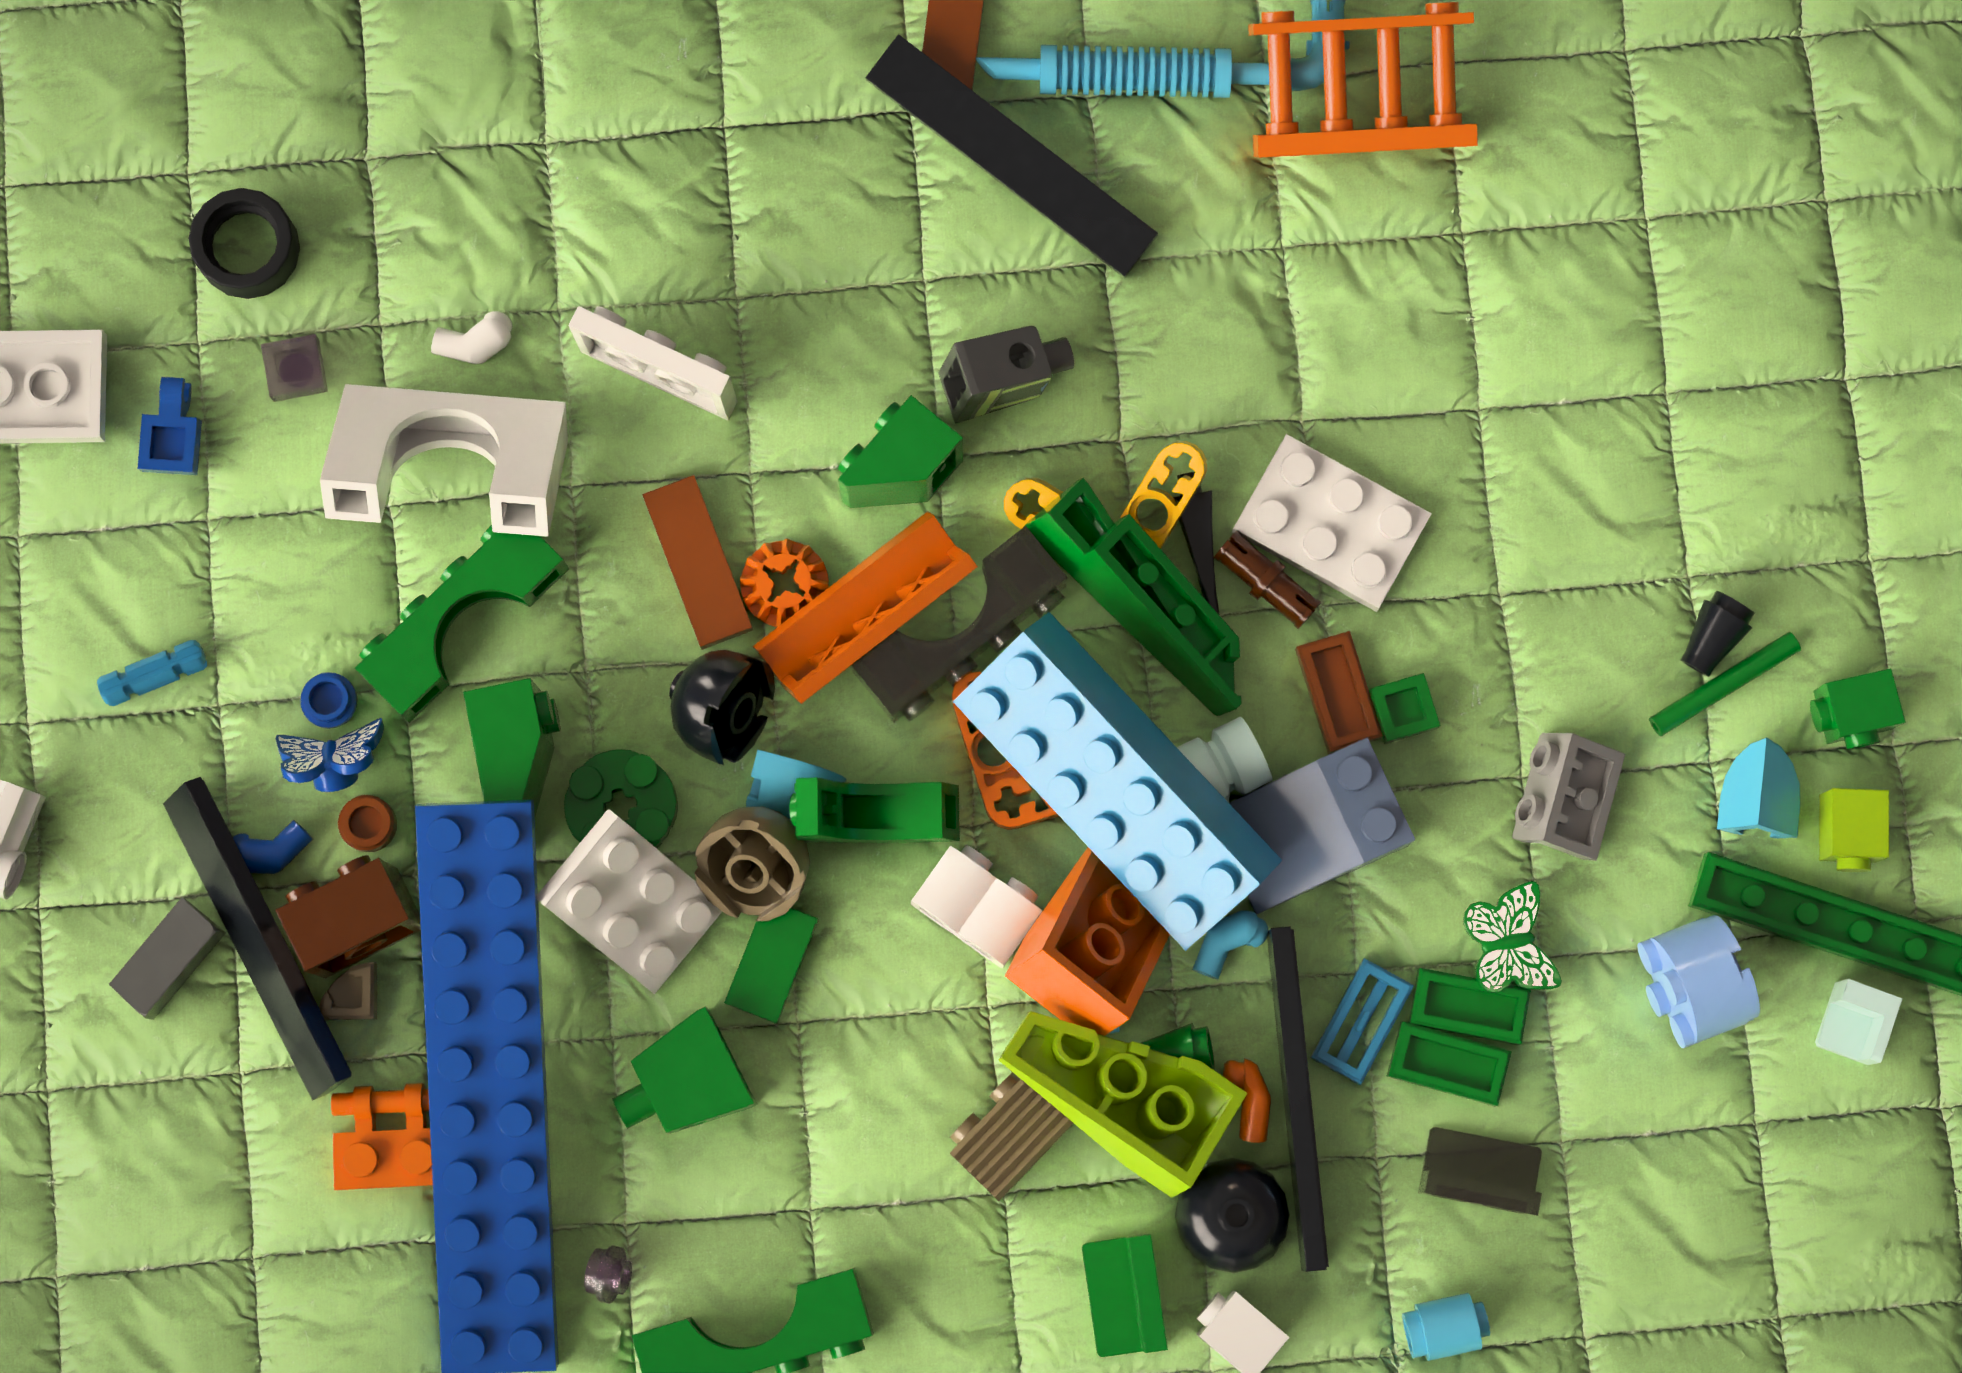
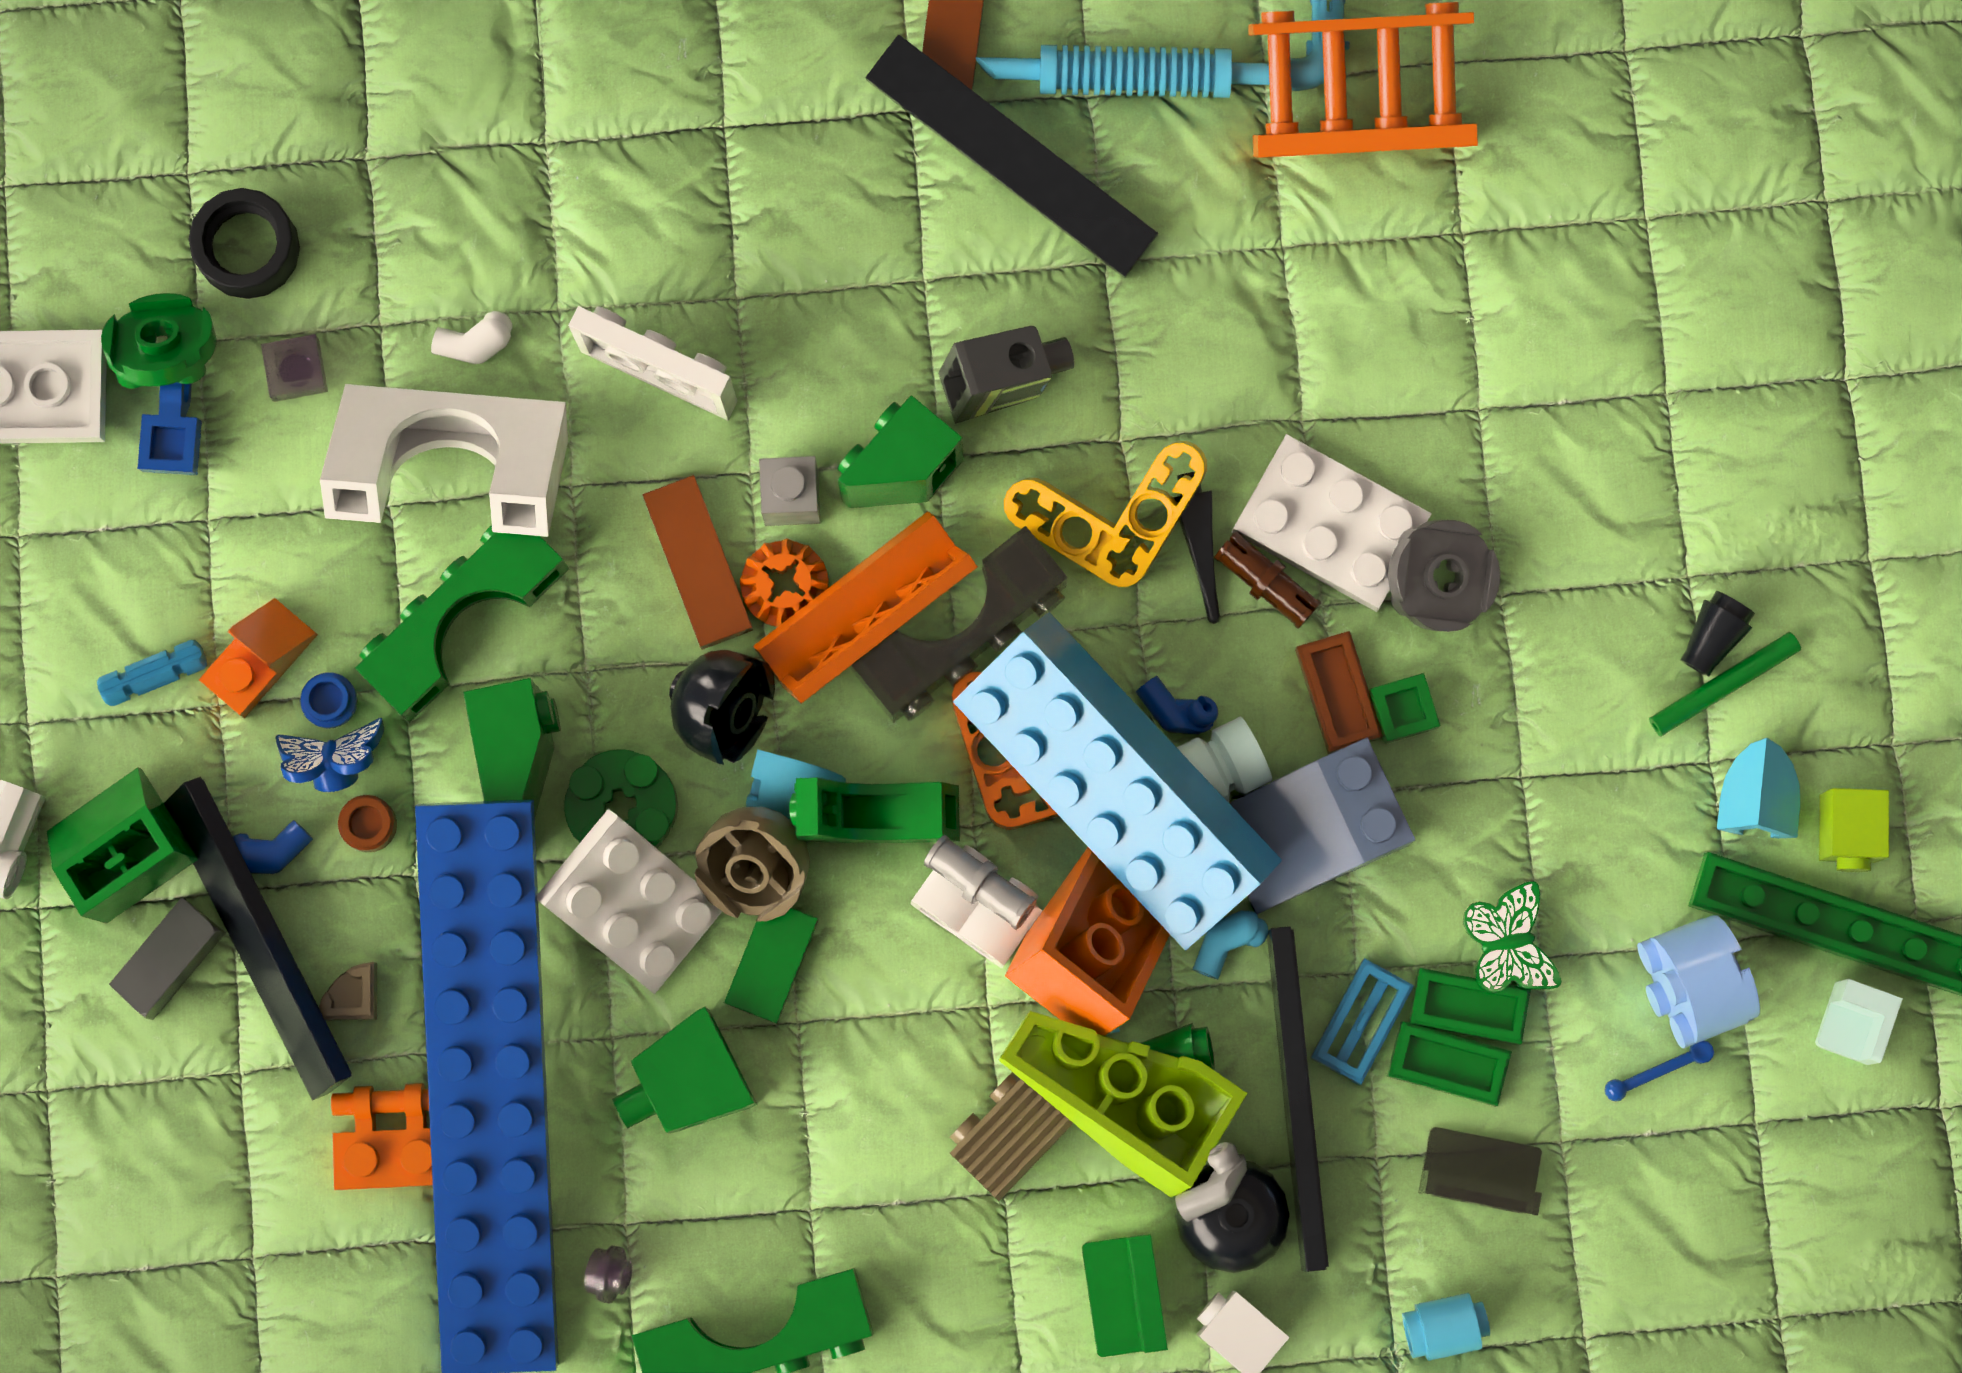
reddish brown brick [275,855,421,979] -> none
green wedge [1024,478,1242,716] -> none
orange arm [1223,1058,1271,1143] -> none
light grey bracket [1513,733,1625,861] -> none
green brick [1810,668,1906,750] -> none
none -> green slope [47,767,198,923]
none -> green plate [101,293,217,389]
none -> orange slope [199,598,318,718]
none -> light grey brick [759,456,820,526]
none -> light grey pin [924,835,1037,930]
none -> blue arm [1135,676,1218,735]
none -> light grey arm [1175,1142,1247,1222]
none -> flat silver plate [1388,520,1500,632]
none -> blue hinge [1605,1041,1714,1102]

